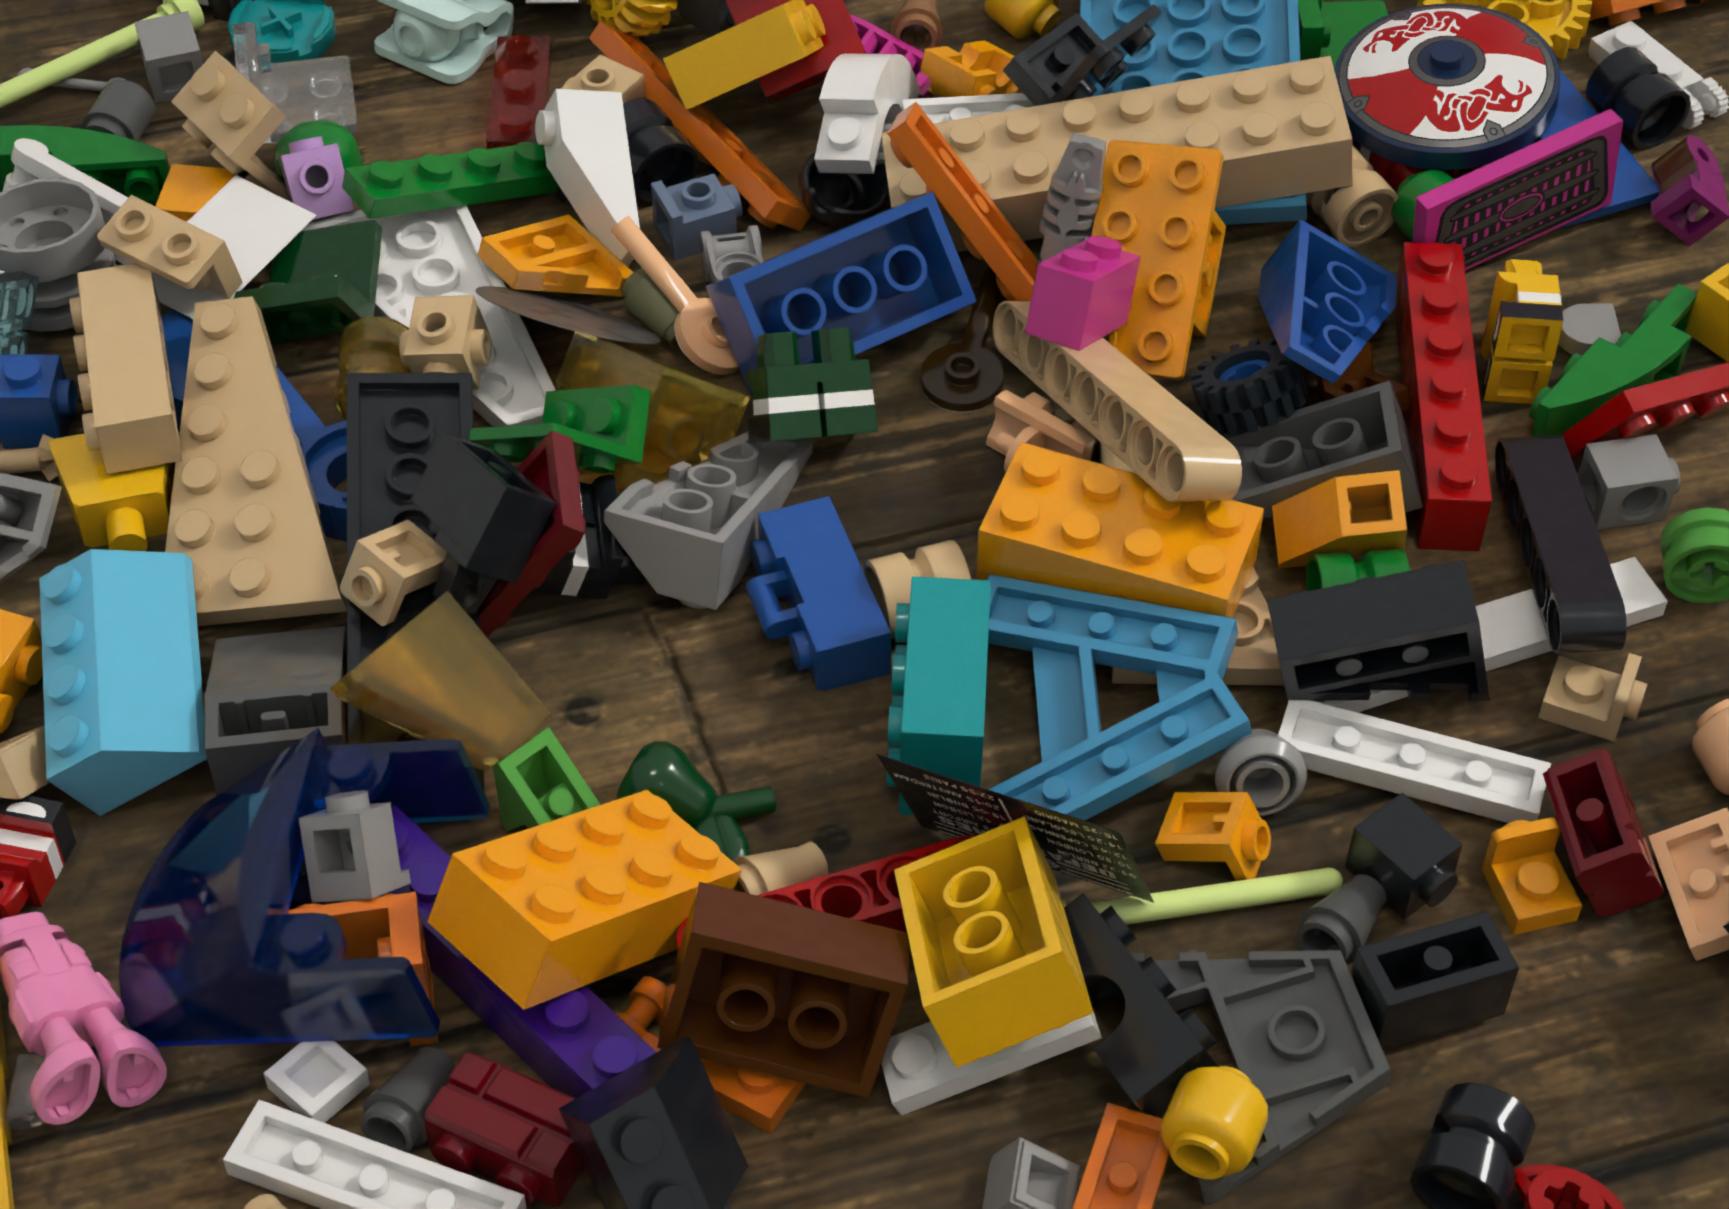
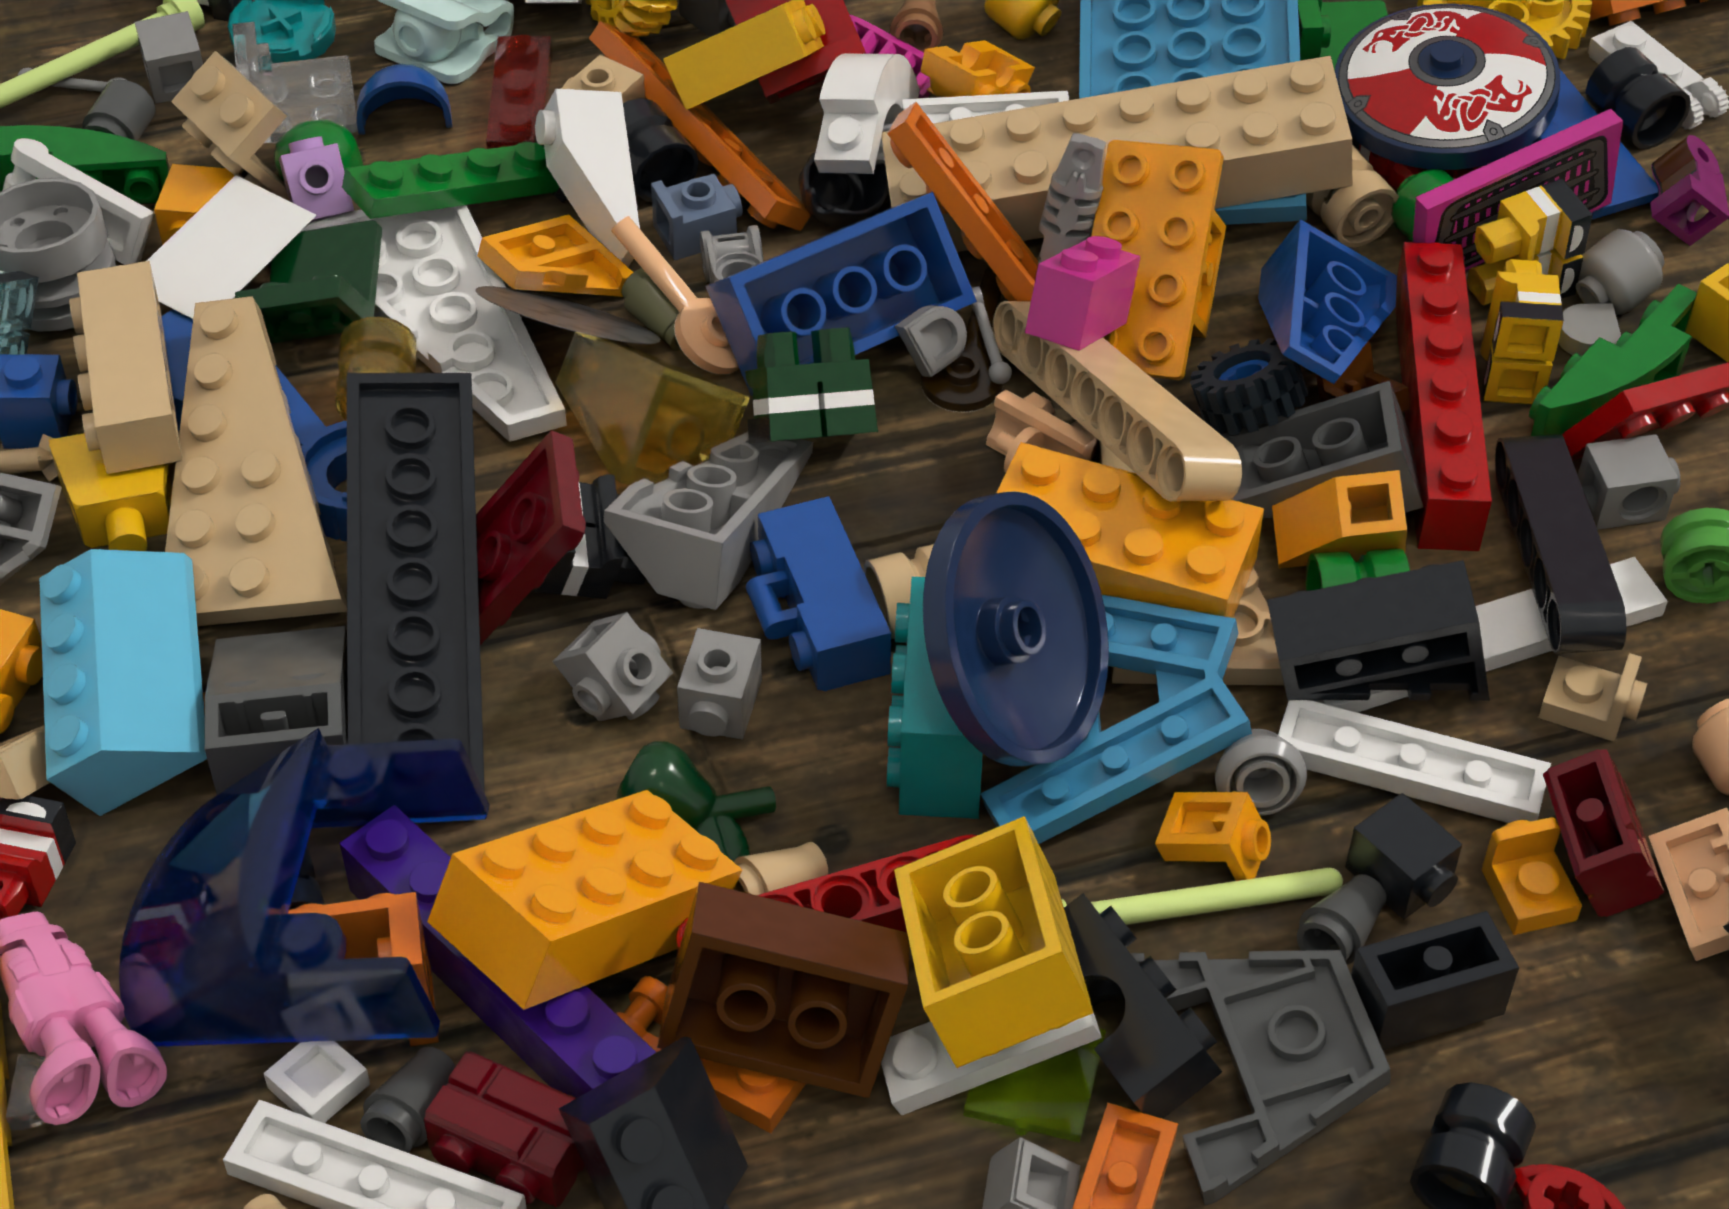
tan bracket [97,195,243,299] -> none
light grey brick [299,790,411,903] -> none
clear yellow slope [330,591,553,771] -> none
tan bracket [339,520,447,626] -> none
tan brick [399,295,492,390] -> none
black hinge [410,433,557,614] -> none
green bracket [468,385,651,474] -> none
bright green slope [493,727,601,831] -> none
black sticker [876,754,1154,903] -> none
black bracket [1003,4,1162,106] -> none
yellow head [1161,1066,1268,1180] -> none
none -> blue helmet [357,64,453,135]
none -> light grey brick [552,612,673,721]
none -> light grey brick [677,628,762,740]
none -> light grey tile [895,305,967,377]
none -> dark blue dish [923,491,1109,767]
none -> clear neon green piece [963,1028,1106,1143]
none -> light grey hinge [971,286,1012,384]
none -> yellow hips [1467,178,1593,305]
none -> light grey head [1576,229,1665,315]

